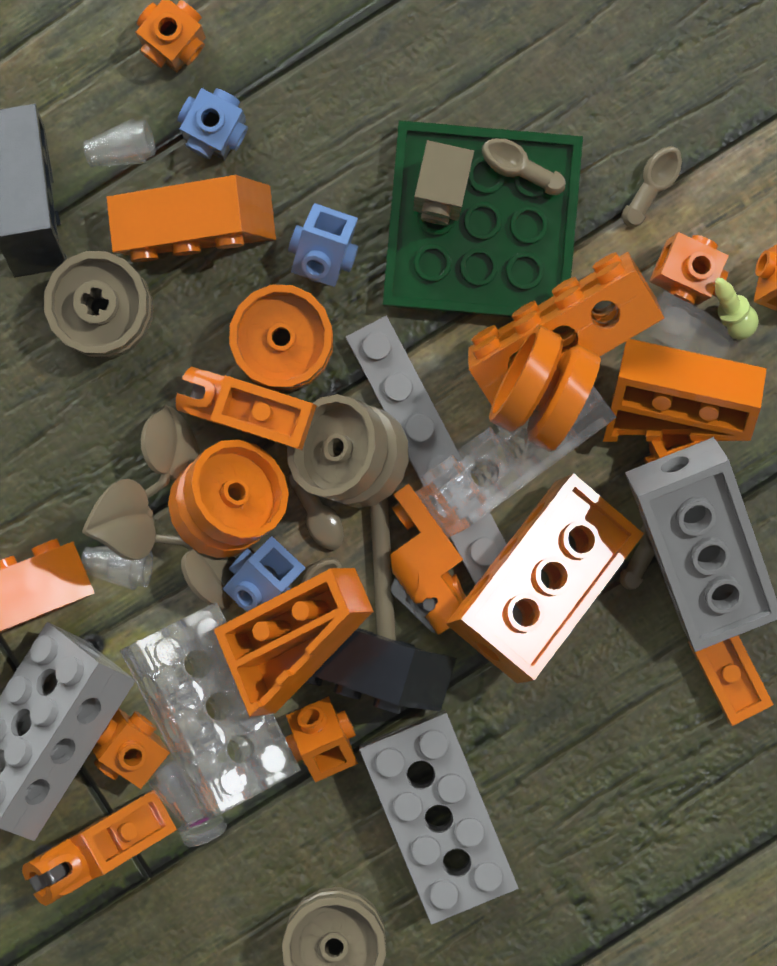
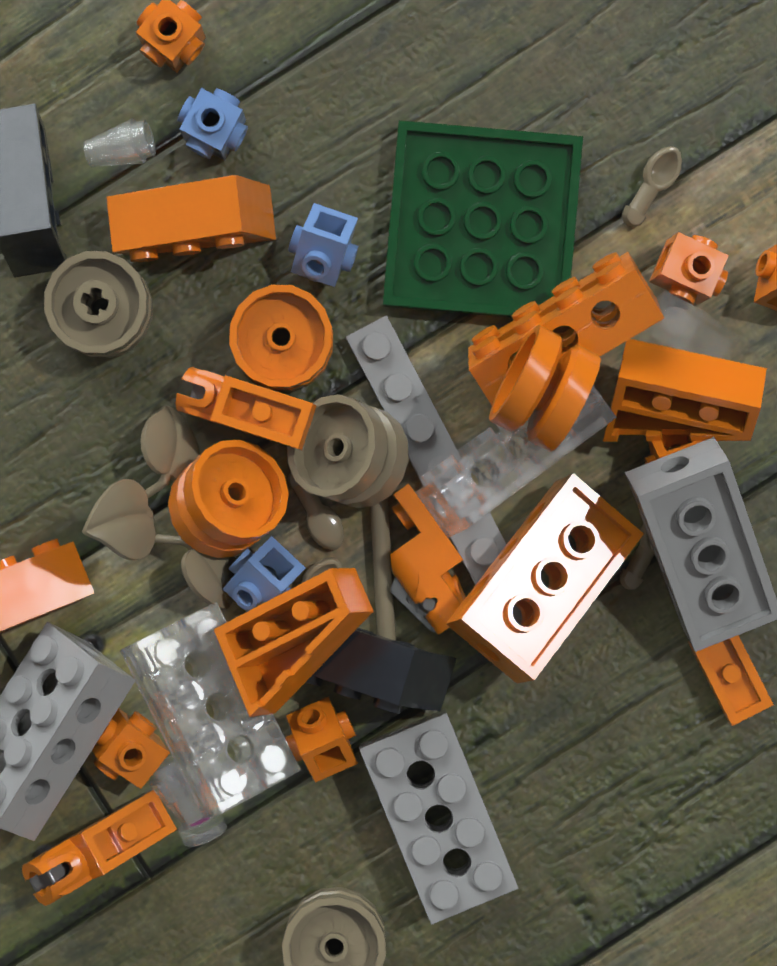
clear cone [81,546,153,590] -> none
dark tan brick [413,140,474,225] -> none
dark tan piece [482,138,566,195] -> none
yellowish green bar [715,278,759,340] -> none

